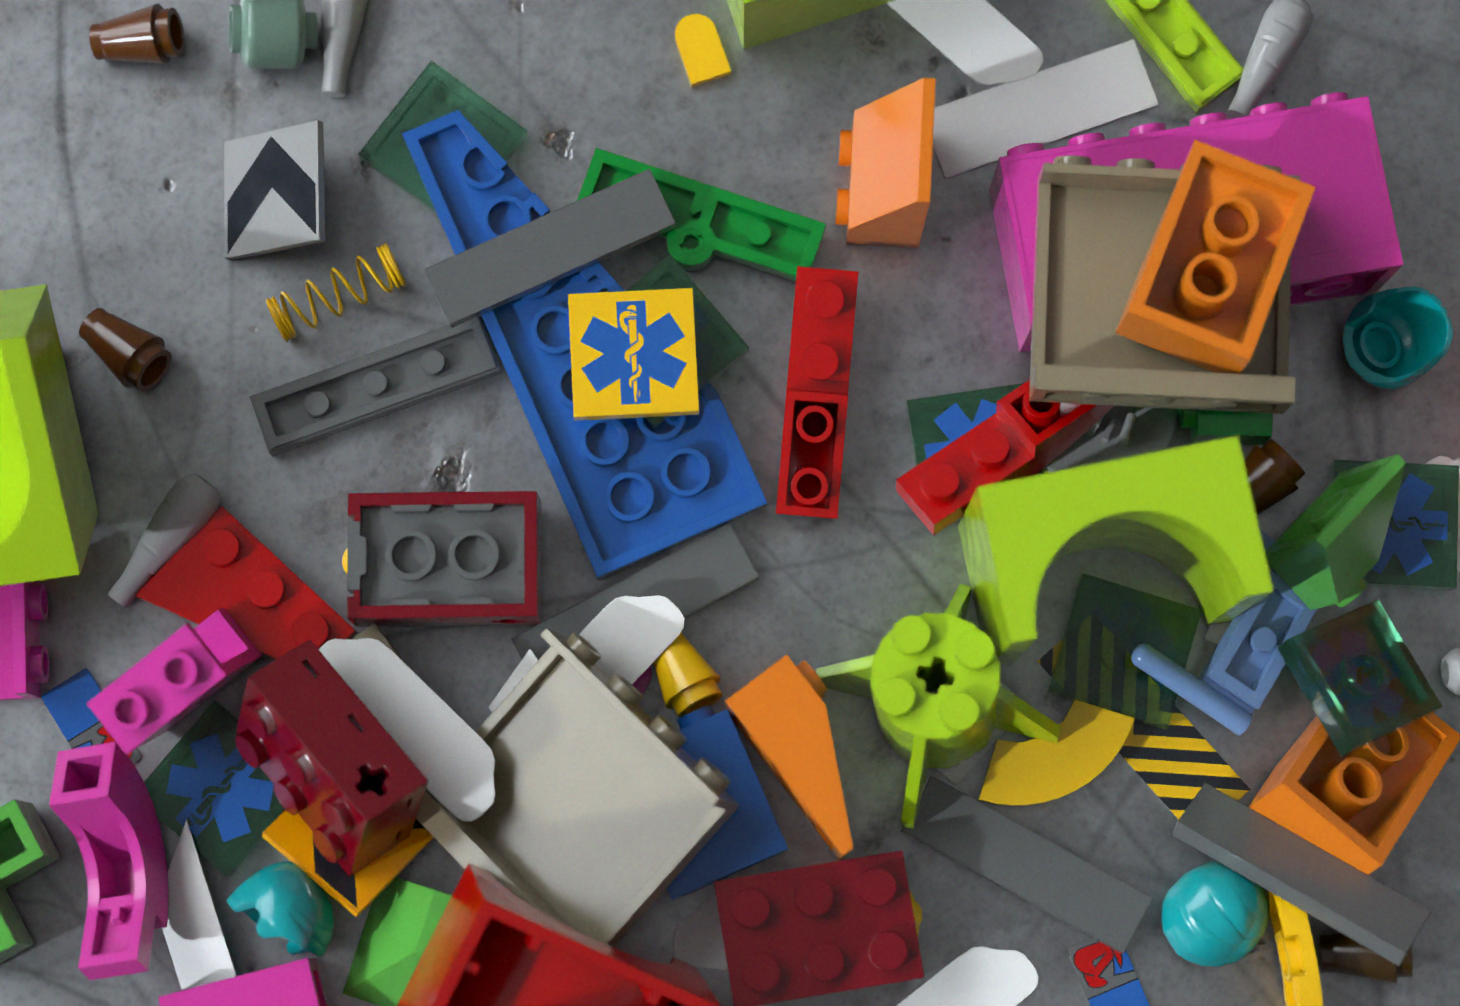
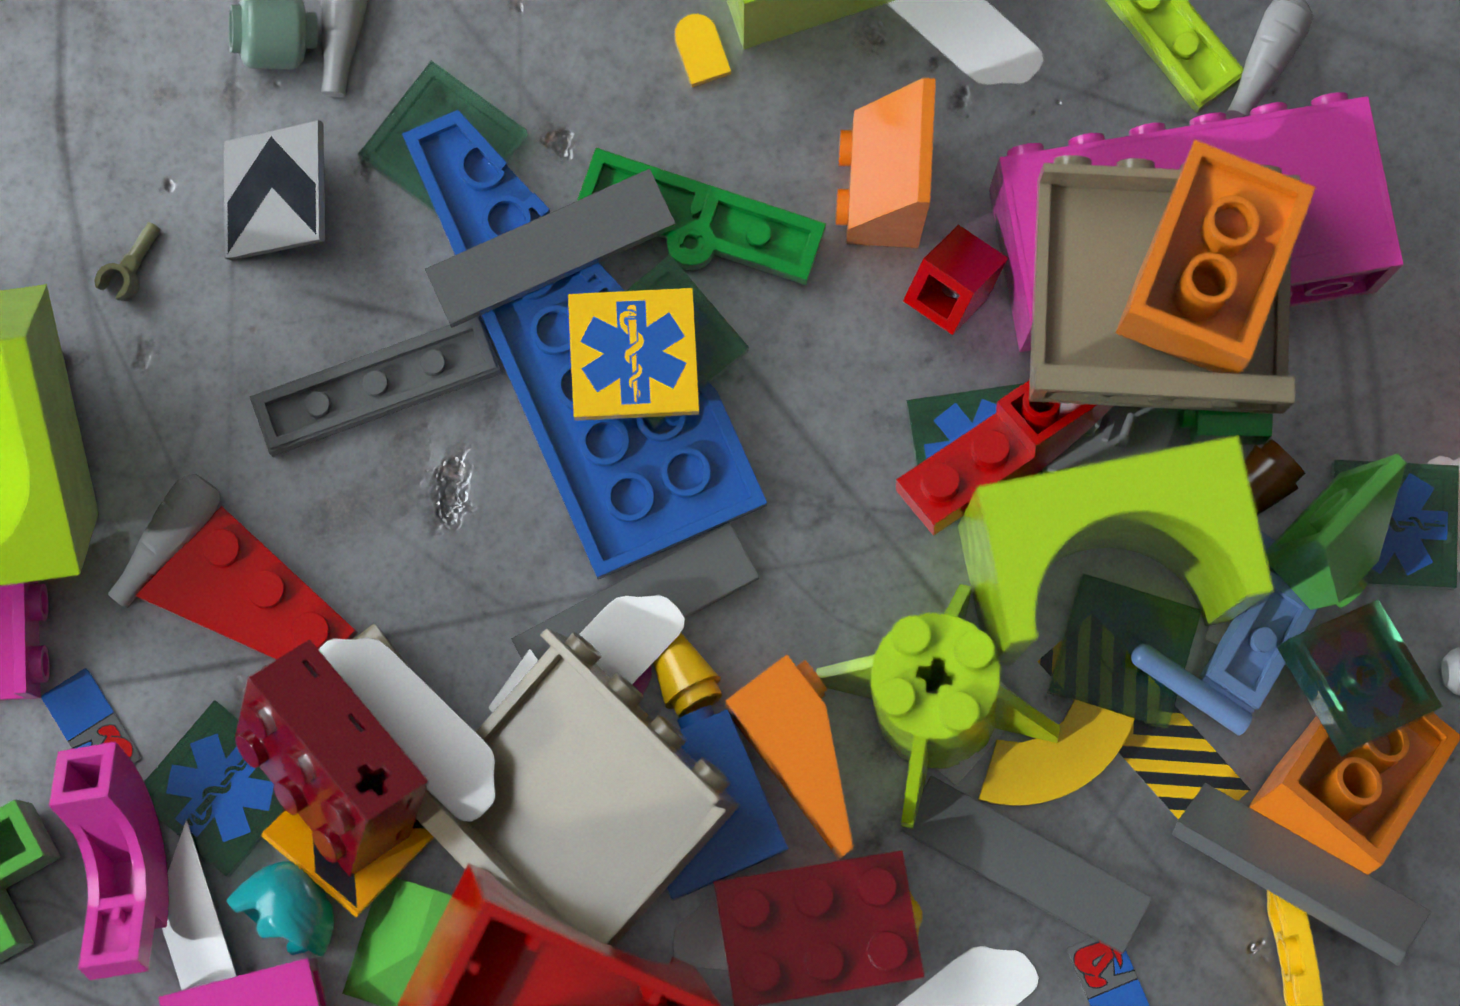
reddish brown cone [79,308,172,391] -> none
dark pink panel [86,607,262,755] -> none
reddish brown cone [89,3,185,64] -> none
yellow piece [265,243,406,342] -> none
dark grey piece [342,491,542,627] -> none
red slope [776,266,859,519] -> none
white sticker [933,39,1159,179] -> none
teal hair [1161,860,1268,967] -> none
dark brown cone [1319,933,1413,984] -> none
teal hair [1342,286,1454,390] -> none
none -> olive hand [95,222,161,301]
none -> red brick [903,224,1008,335]

